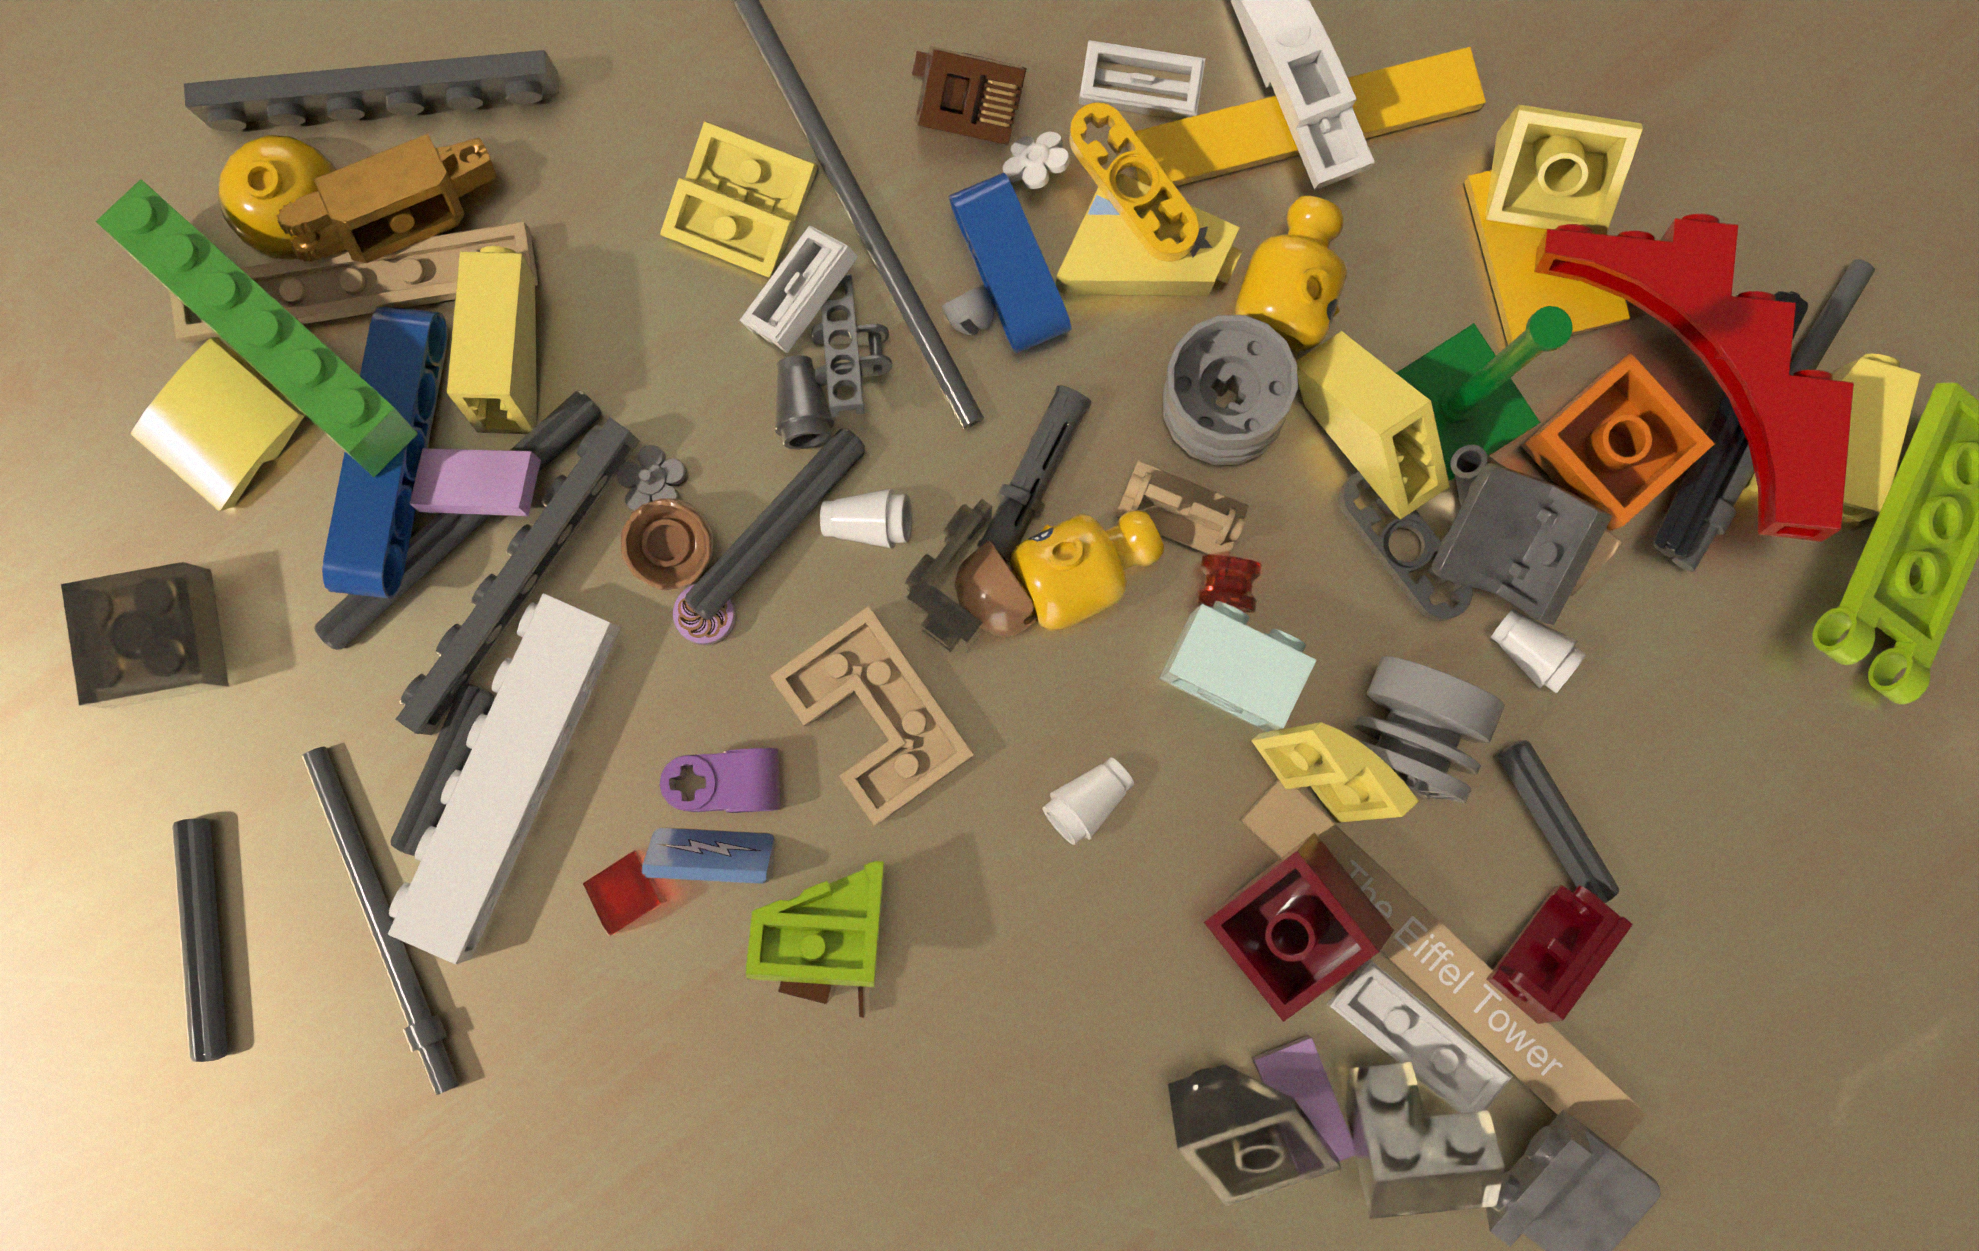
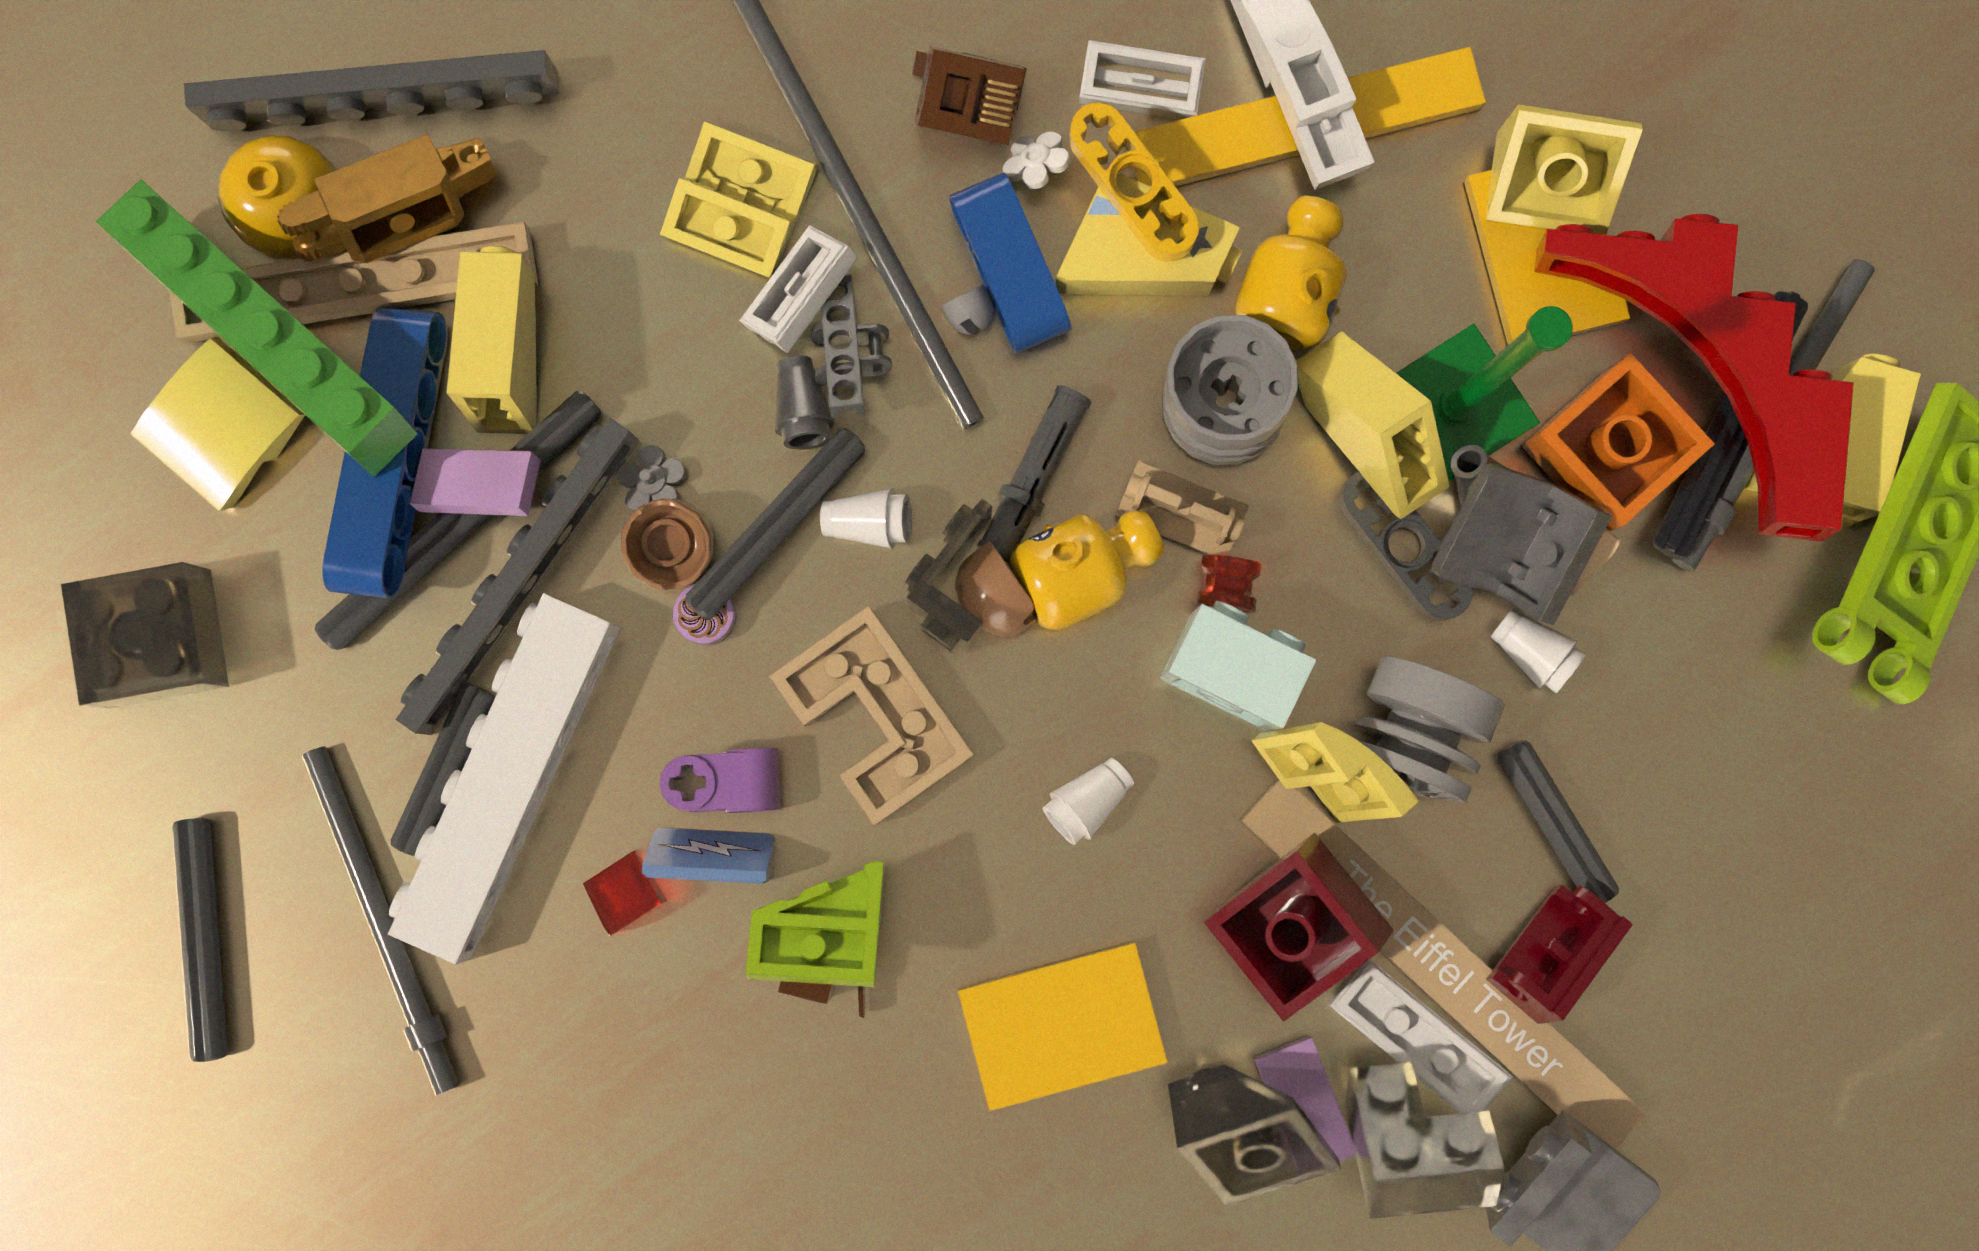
none -> yellow tile [958,941,1168,1111]

